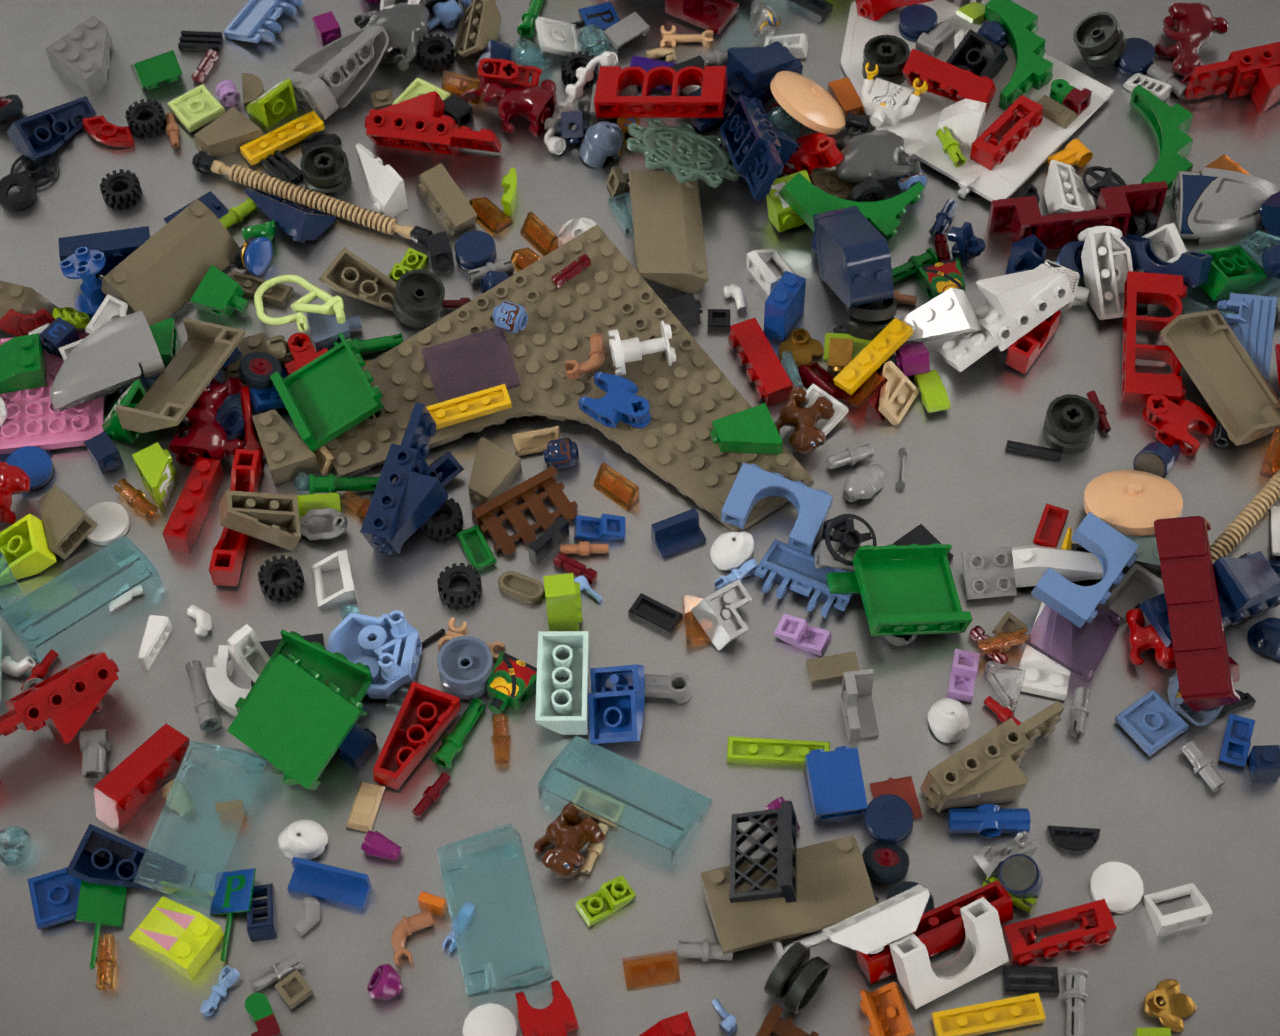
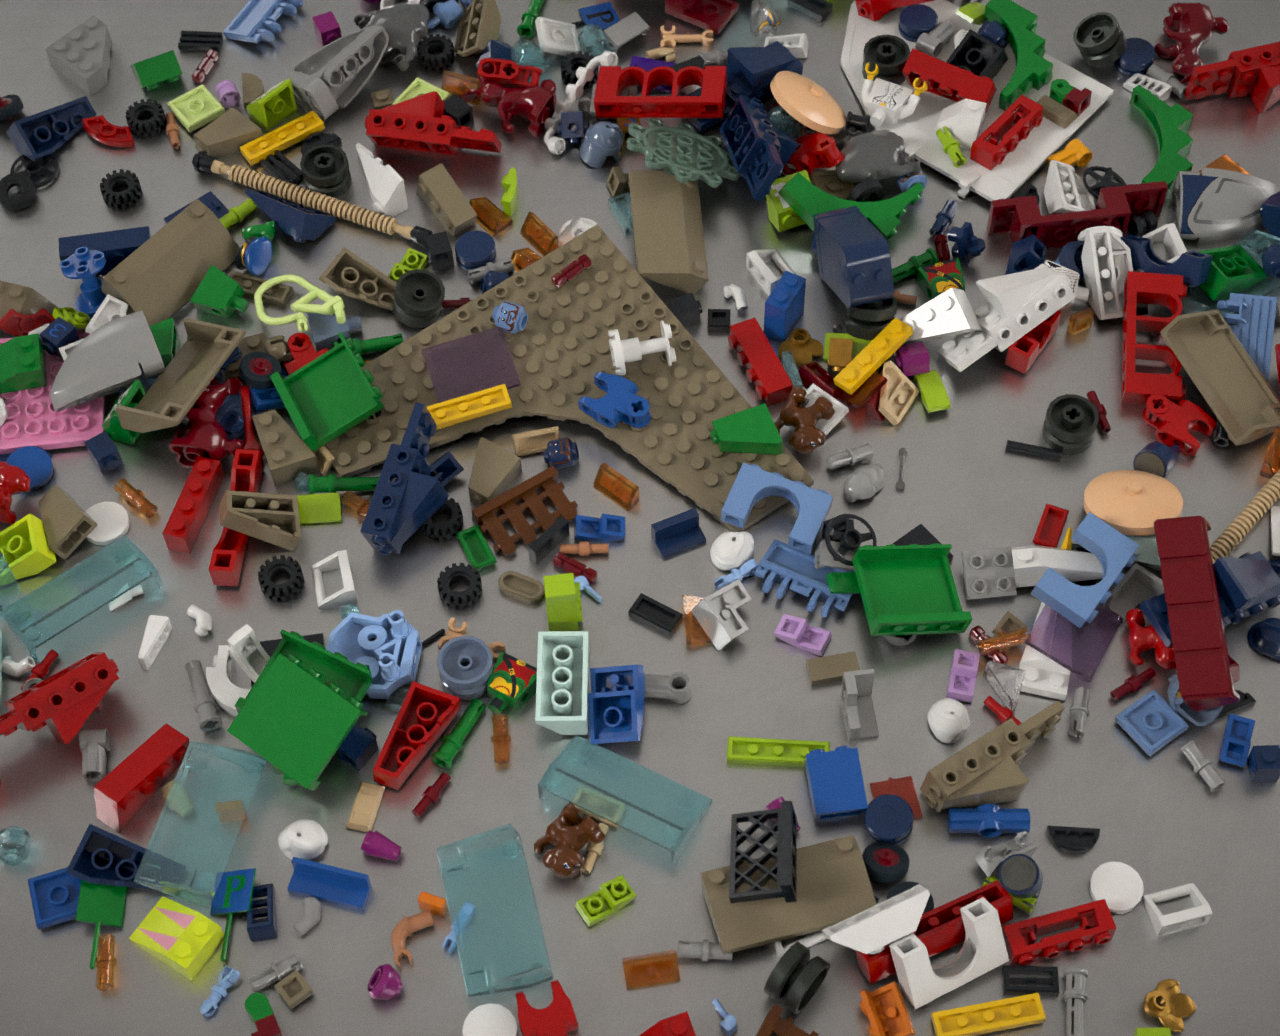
lime slope [132,442,177,514] -> none
light grey arm [299,508,348,540] -> none
nougat piece [565,333,607,380] -> none
orange tile [828,77,864,117] -> none
none -> clear orange tile [1067,307,1095,335]
none -> dark red bar [1110,668,1156,701]

